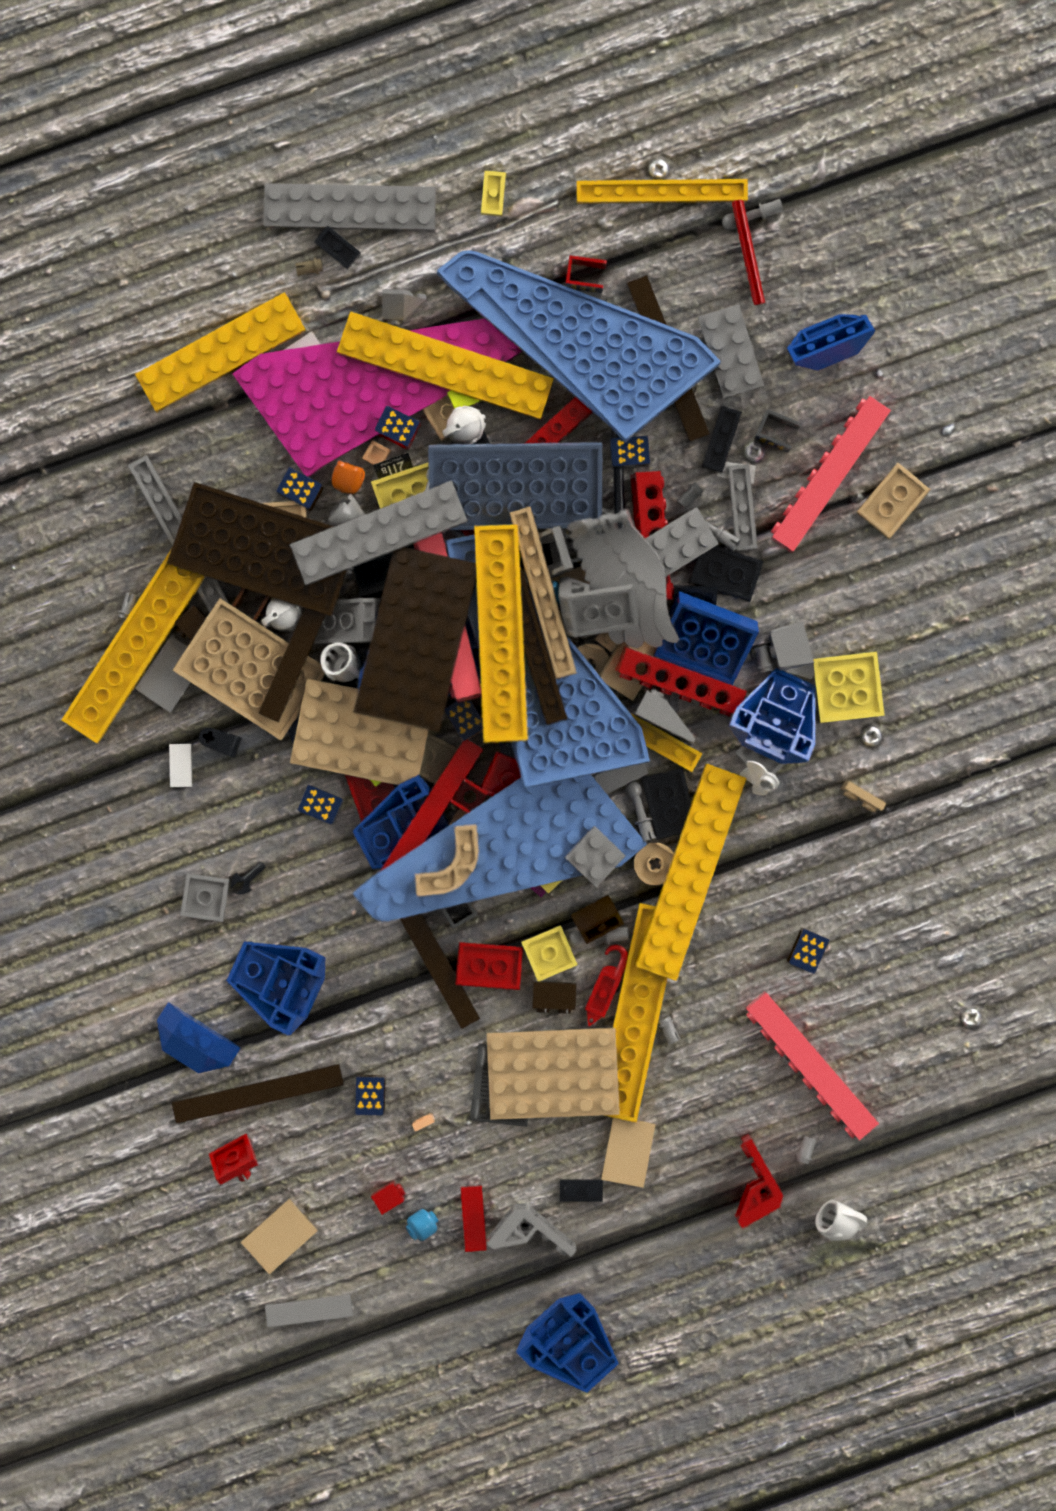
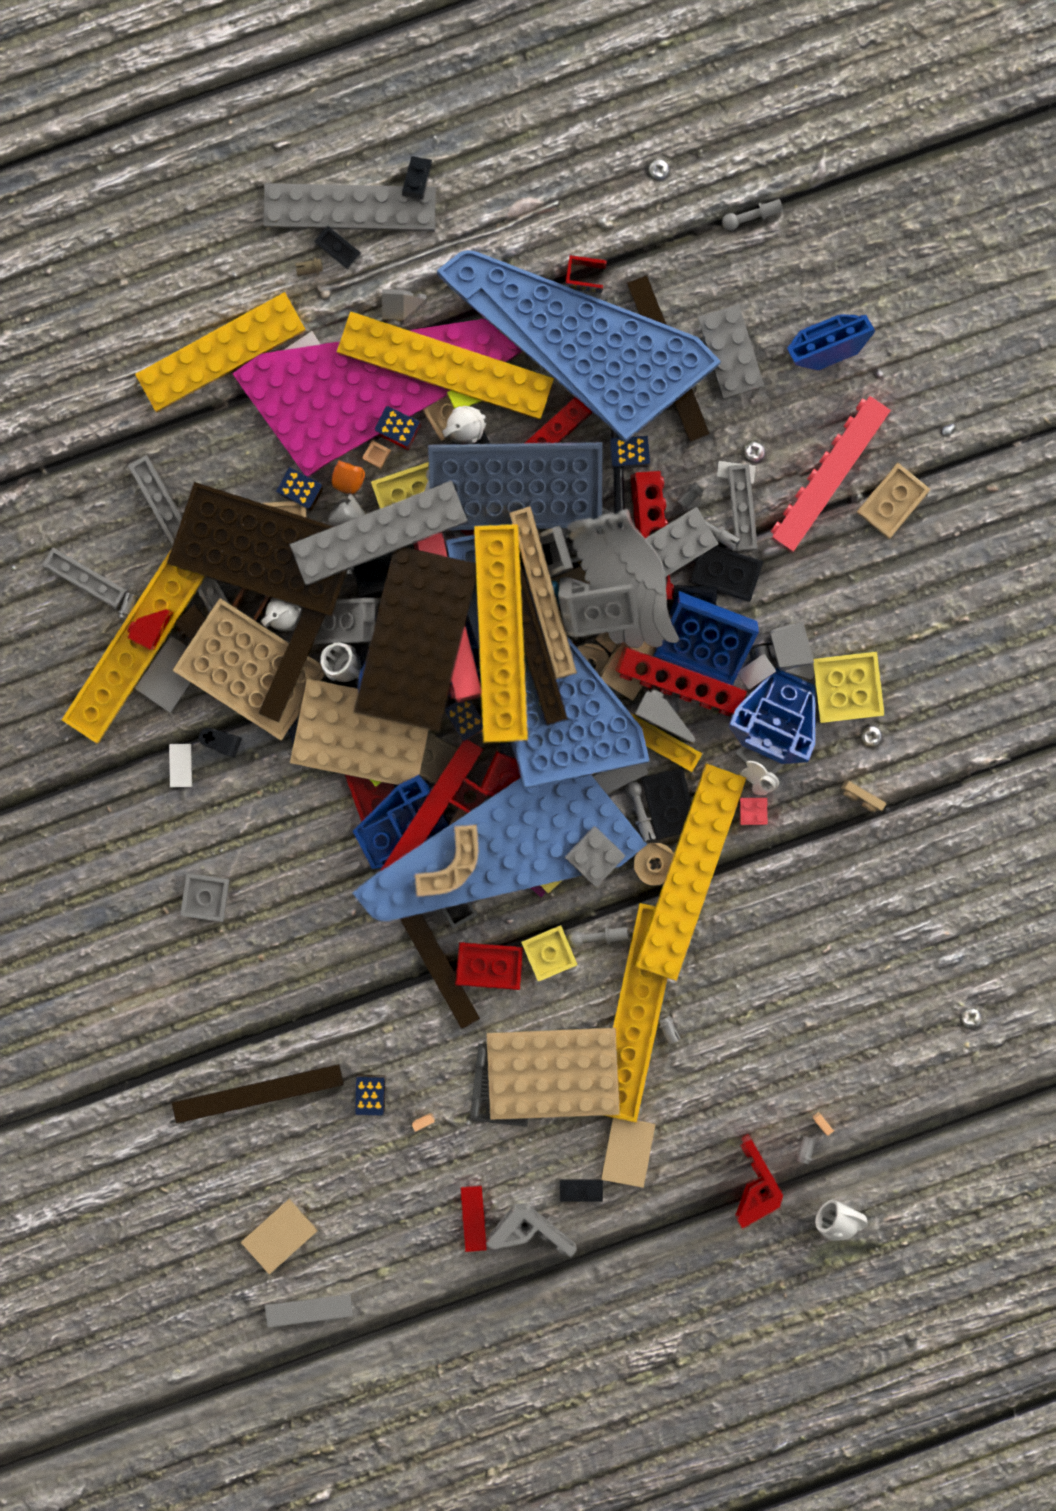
blue wedge [157,1002,241,1074] -> none
red tile [209,1134,258,1185] -> none
blue wedge [226,941,326,1036] -> none
black bar [230,862,266,895] -> none
dark blue piece [297,785,344,824] -> none
red brick [371,1180,406,1215] -> none
black sticker [373,453,413,479] -> none
dark azure head [405,1209,438,1241] -> none
light yellow plate [481,171,506,217] -> none
blue wedge [516,1293,619,1393] -> none
dark brown brick [532,981,577,1014] -> none
dark brown brick [571,895,624,945] -> none
yellow plate [576,179,748,204] -> none
red plate [585,944,628,1026] -> none
black tile [702,406,742,474] -> none
red axle [732,199,765,305] -> none
coral brick [746,991,879,1140] -> none
dark grey piece [754,409,802,453] -> none
dark blue piece [787,927,829,974] -> none
none -> light grey tile [42,547,127,609]
none -> red slope [127,609,173,650]
none -> black plate [402,156,432,200]
none -> white sticker [738,654,776,689]
none -> coral piece [739,798,768,825]
none -> light nougat tile [813,1112,834,1136]

